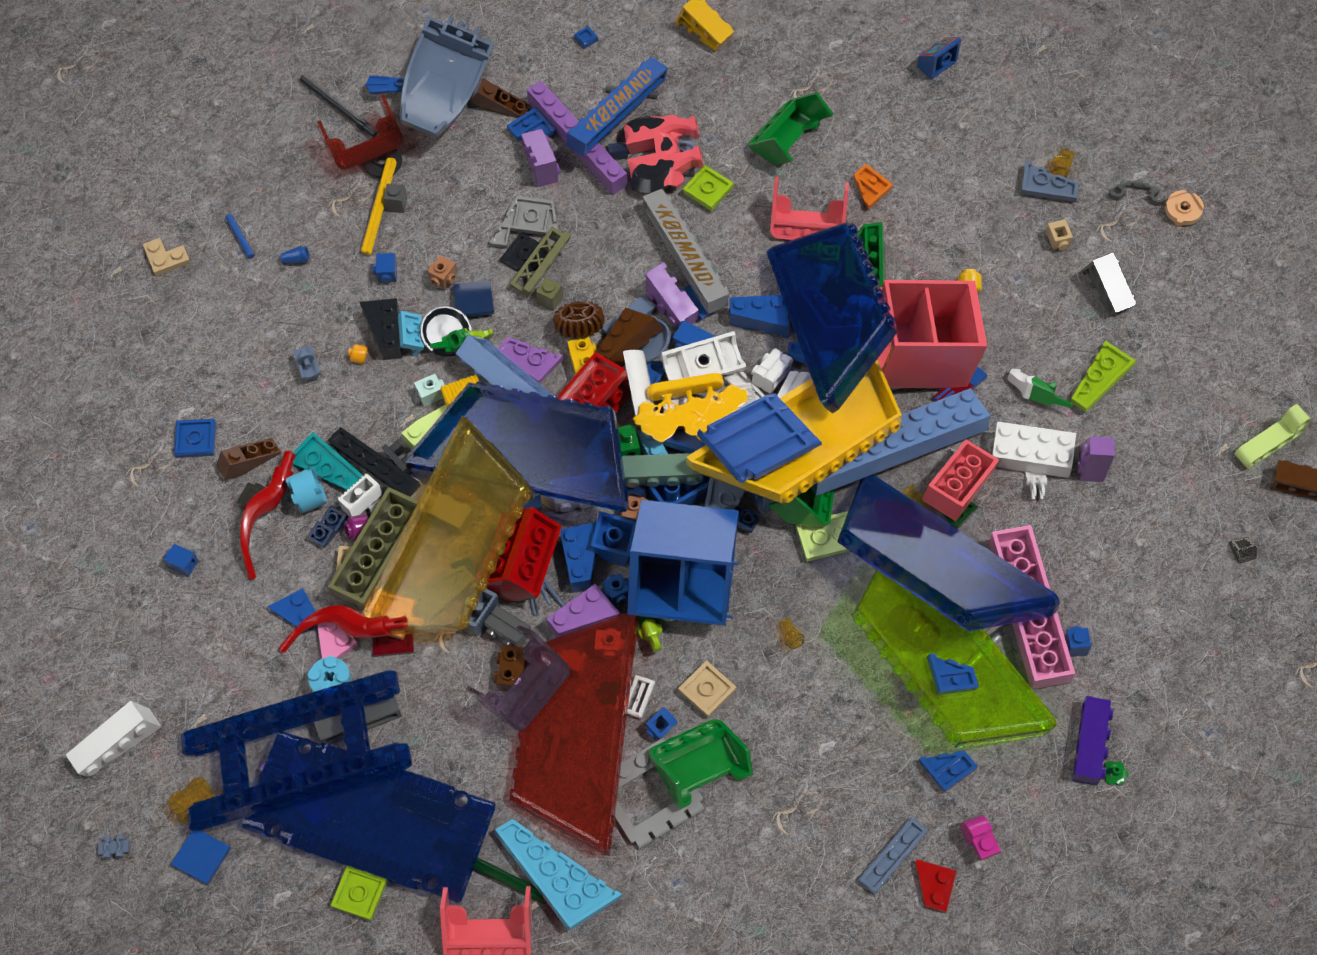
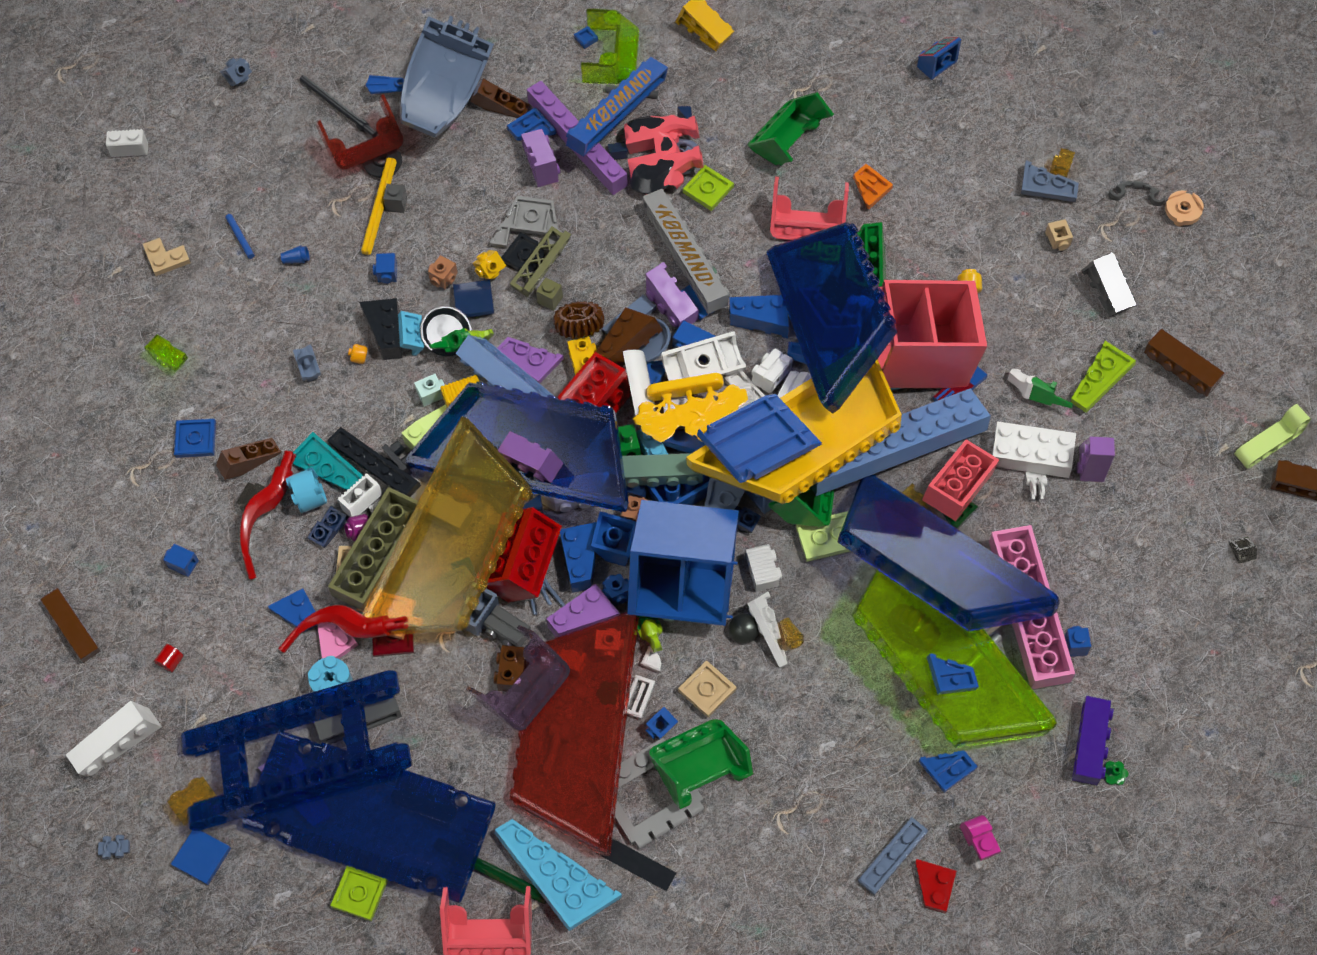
none -> reddish brown slope [40,588,101,663]
none -> white brick [106,129,148,157]
none -> clear neon green brick [144,334,188,371]
none -> red brick [154,644,184,673]
none -> sand blue brick [220,57,252,86]
none -> yellow brick [473,250,506,279]
none -> medium lavender wedge [497,431,563,483]
none -> clear neon green windscreen [581,9,639,84]
none -> black sticker [596,835,676,891]
none -> white tile [641,646,661,673]
none -> dark blue slope [677,106,692,119]
none -> pearl dark grey hair [728,613,760,644]
none -> white brick [745,544,782,592]
none -> white wing [747,592,787,667]
none -> reddish brown brick [1144,328,1225,397]

